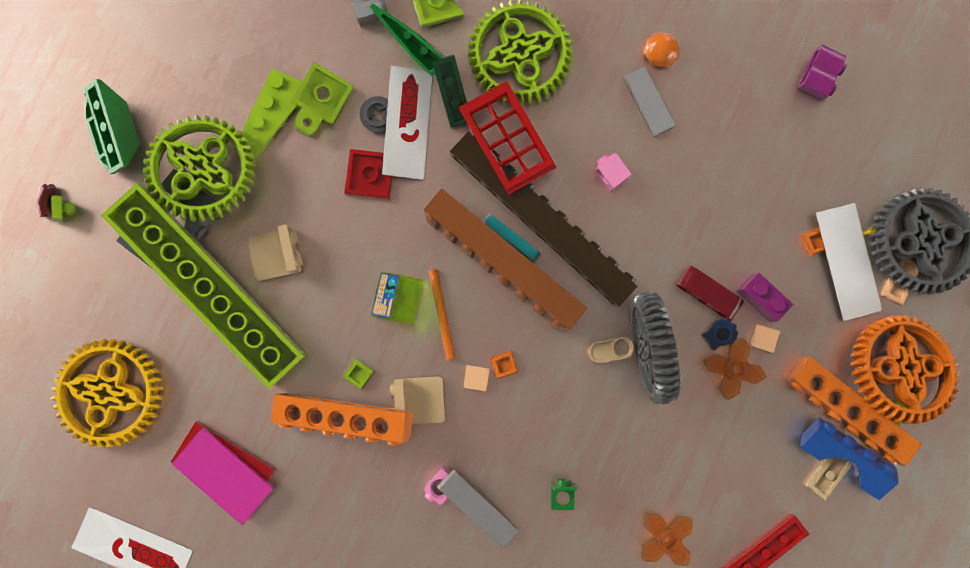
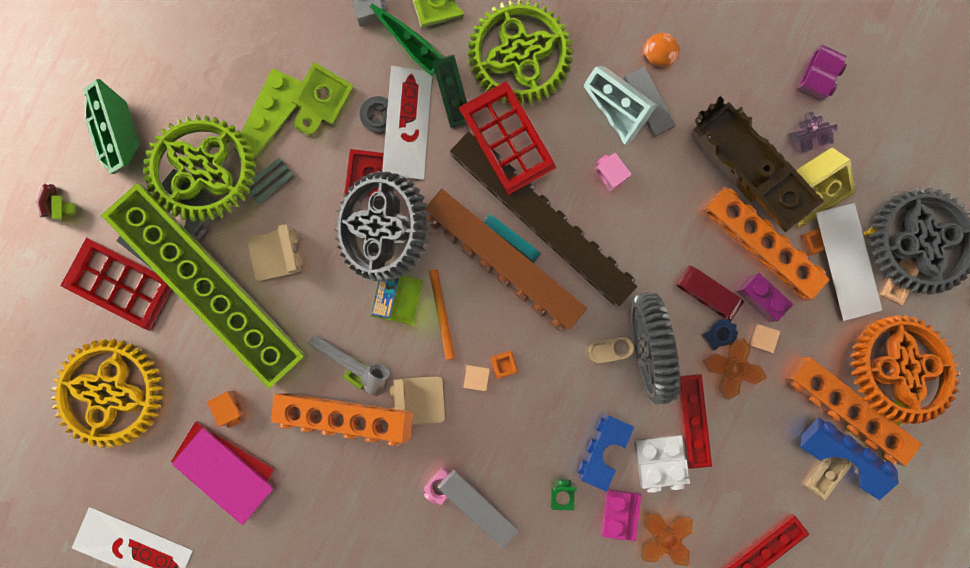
none -> red piece [60,237,172,331]
none -> orange brick [207,390,245,428]
none -> sand green tile [247,158,295,204]
none -> light grey axle [308,335,390,396]
none -> dark grey gear [334,171,432,282]
none -> blue arch [577,414,635,492]
none -> light aqua wedge [583,66,658,145]
none -> dark pink plate [601,489,642,542]
none -> white plate [635,435,690,492]
none -> red tile [679,374,712,469]
none -> dark brown piece [691,96,824,233]
none -> orange brick [702,187,830,301]
none -> hips [789,112,838,152]
none -> light yellow slope [796,148,856,228]

